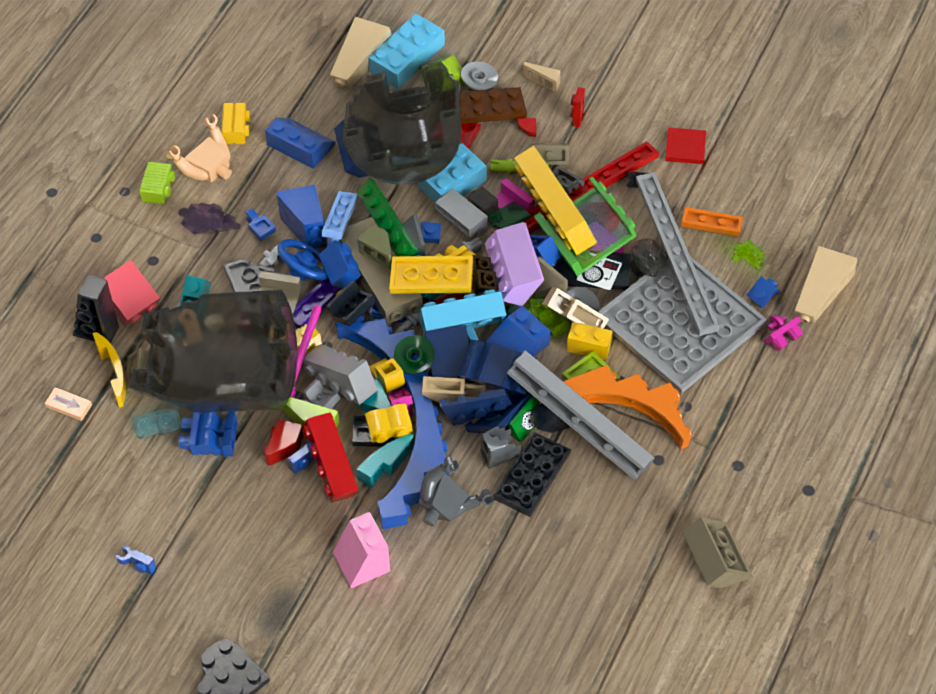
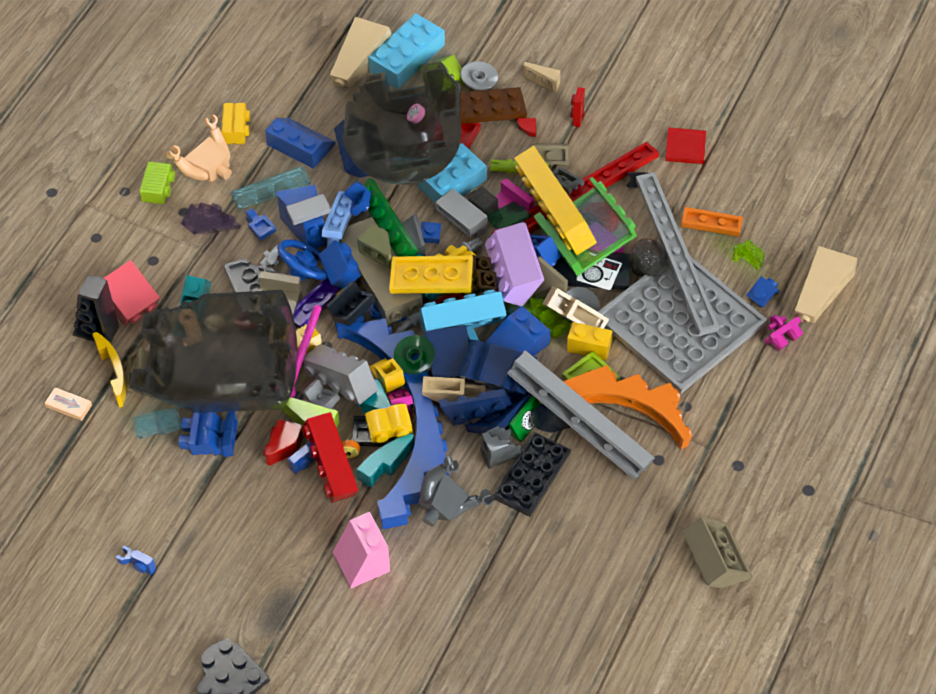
none -> clear light blue tile [231,166,311,210]
none -> light grey tile [286,194,331,225]
none -> tile [342,440,360,459]
none -> blue bracket [344,181,371,217]
none -> bright pink tile [407,104,425,124]

